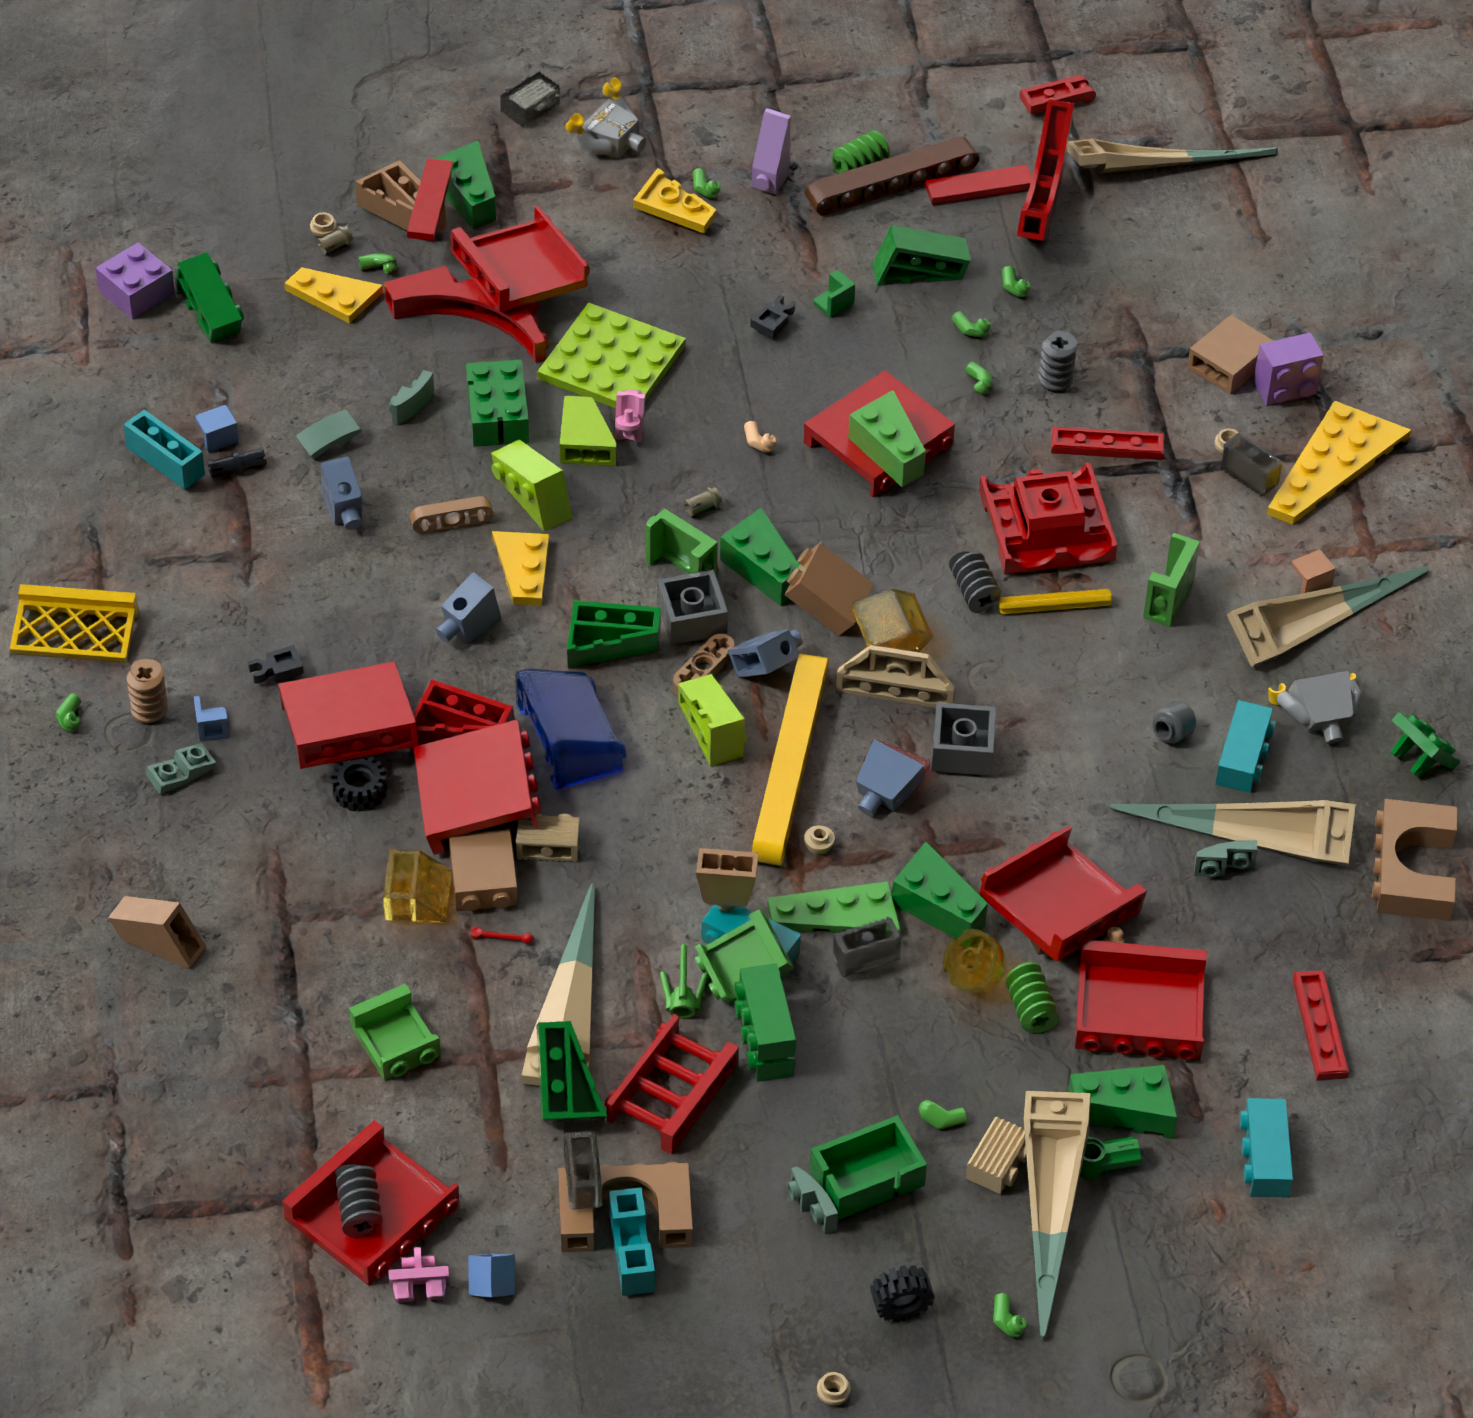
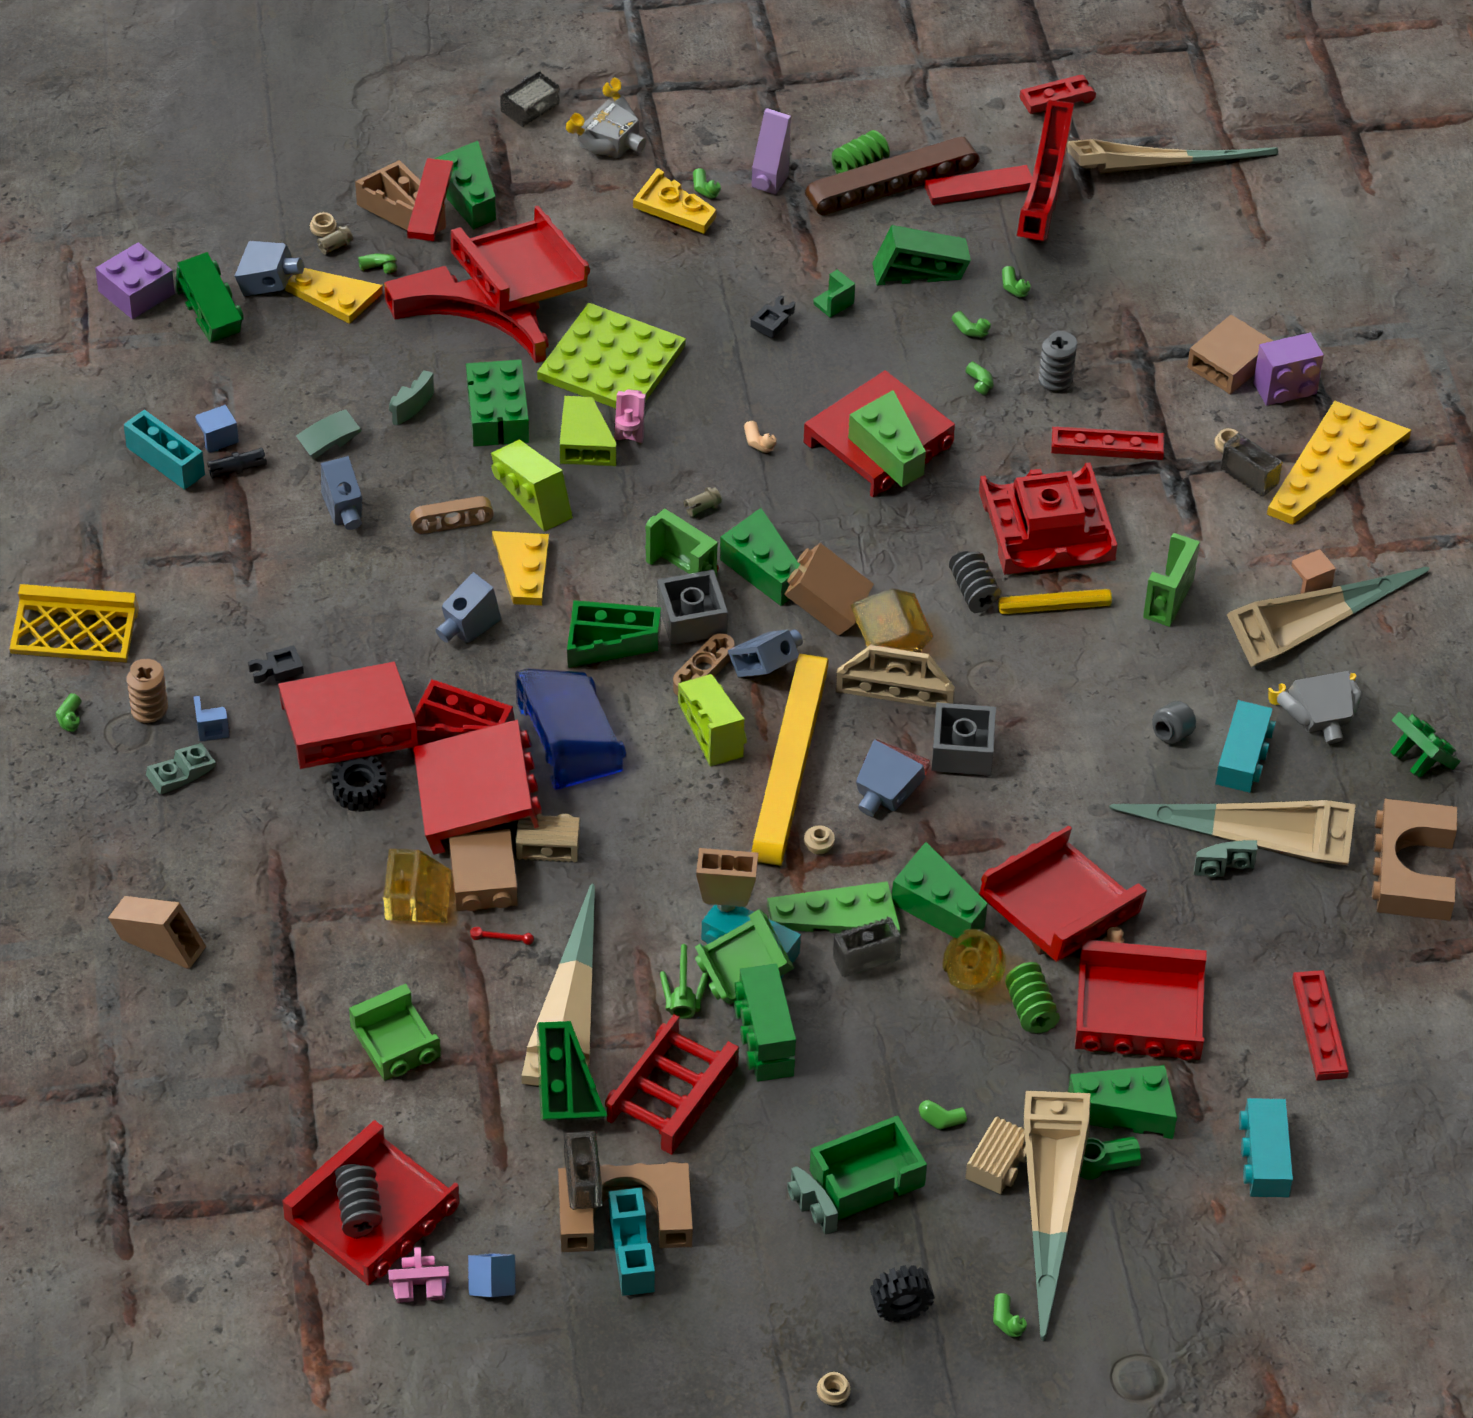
none -> sand blue torso [235,241,304,296]

